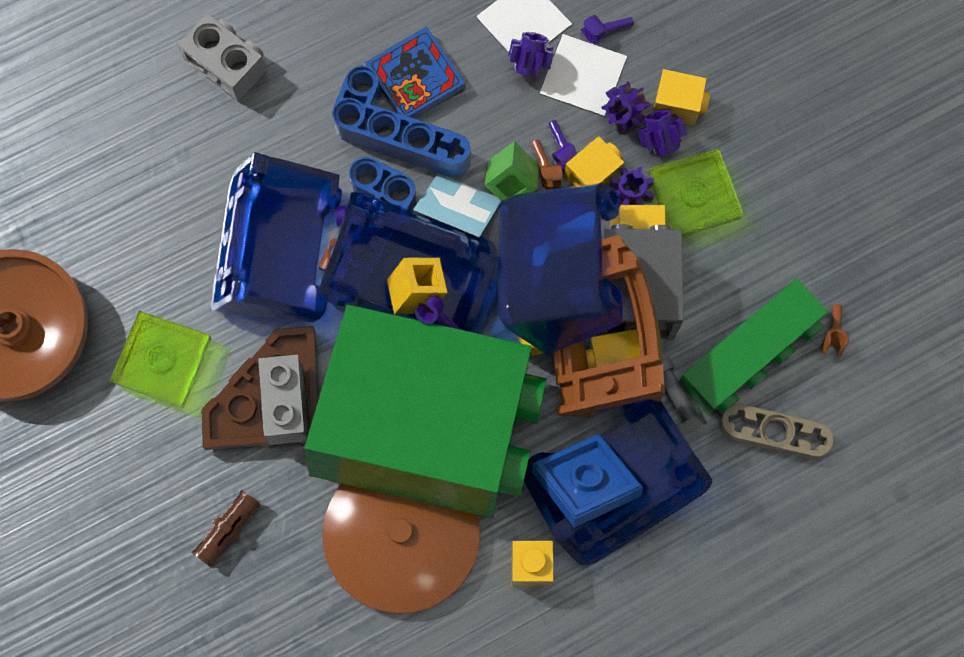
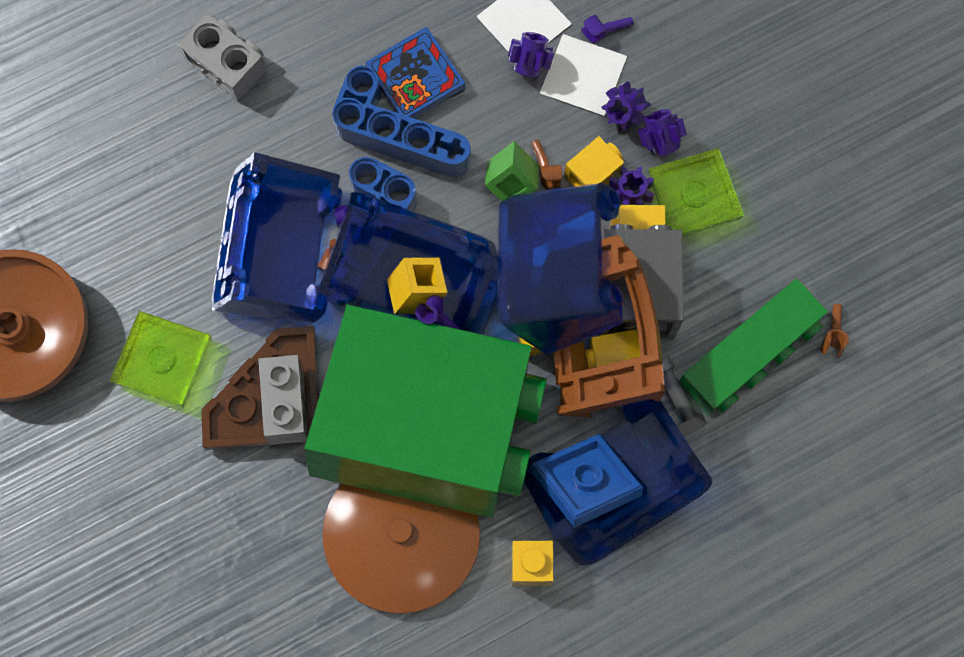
reddish brown pin [191,490,261,568] -> none
medium azure sticker [413,173,501,237] -> none
dark purple hand [548,120,576,172] -> none
yellow brick [653,69,710,126] -> none
dark tan beam [719,404,833,460] -> none

